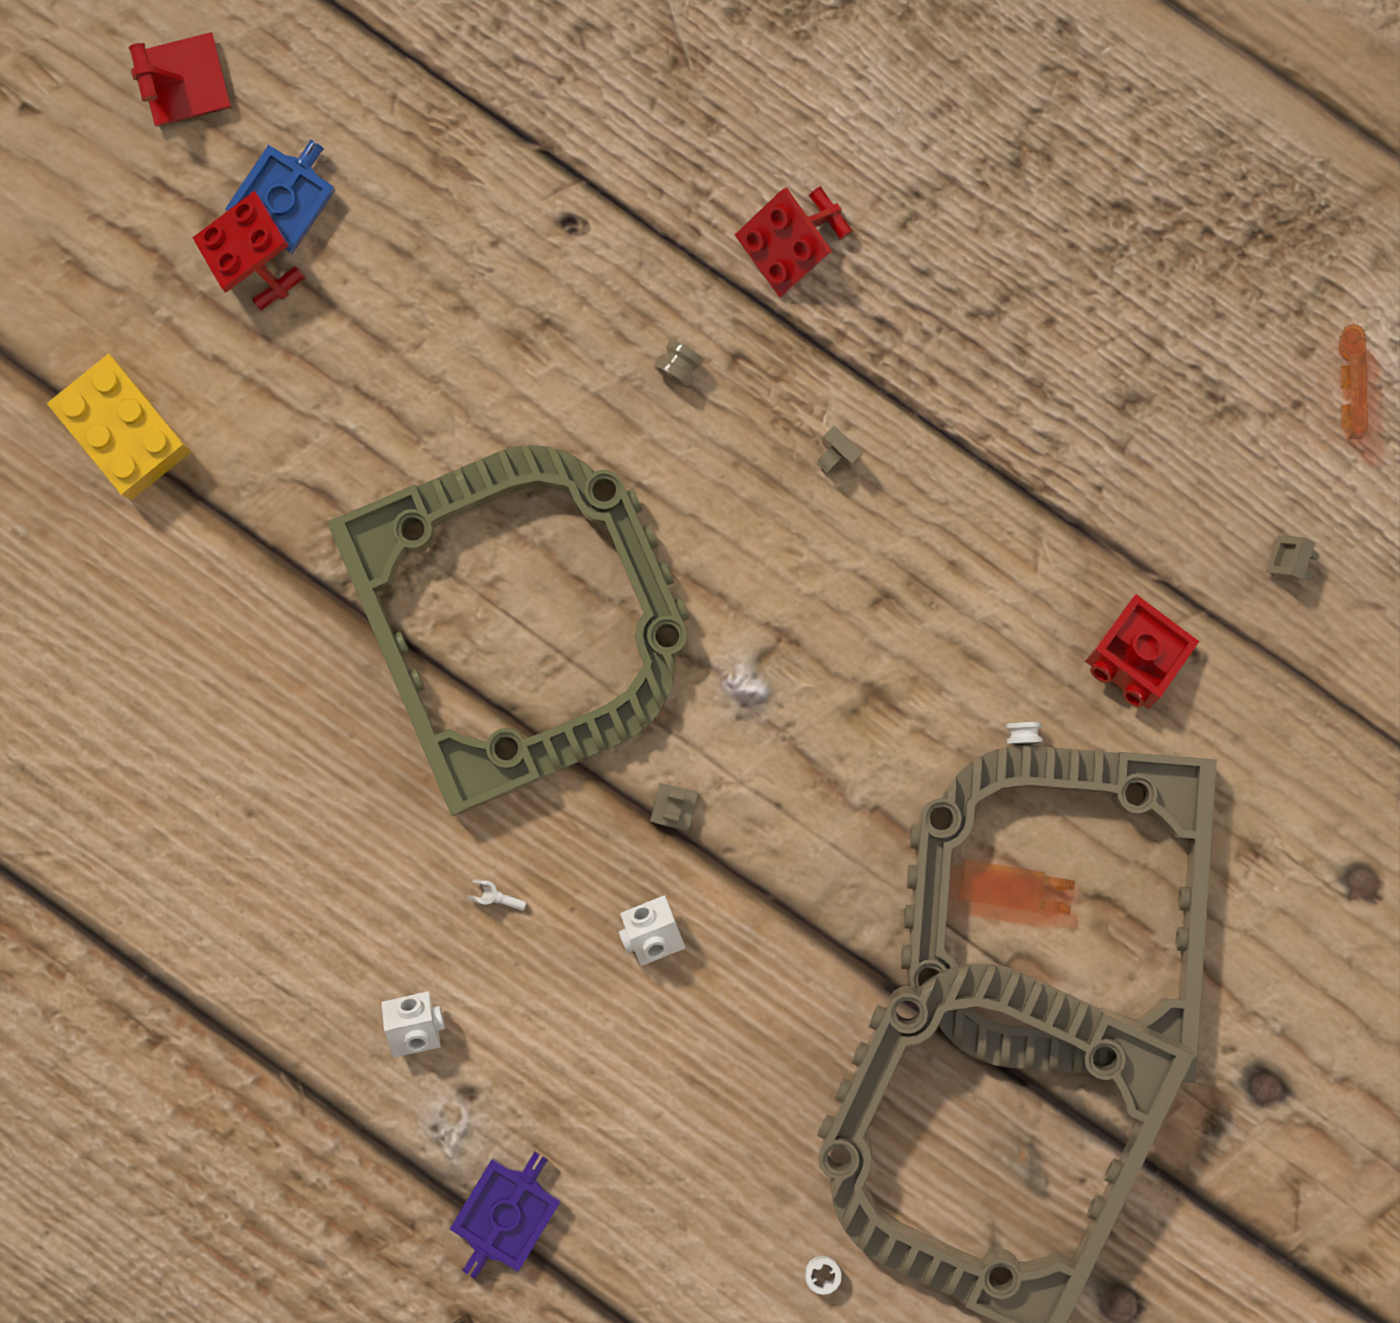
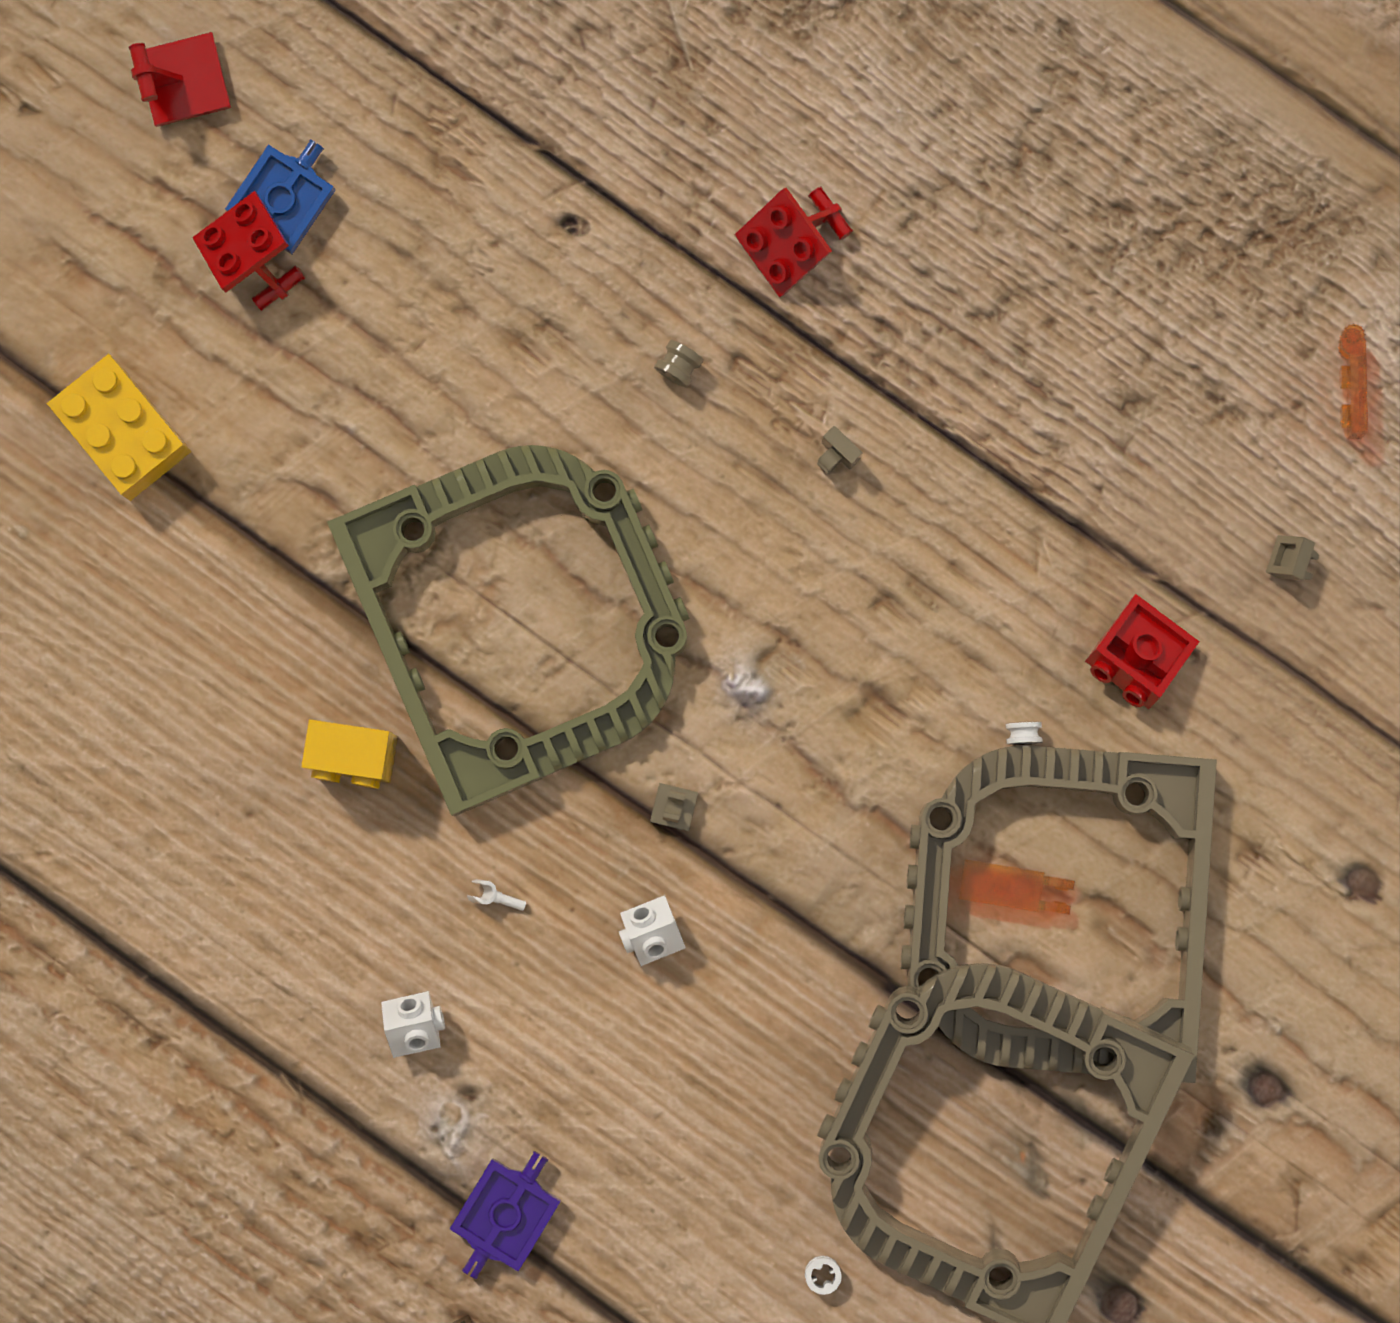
none -> yellow brick [301,719,398,789]

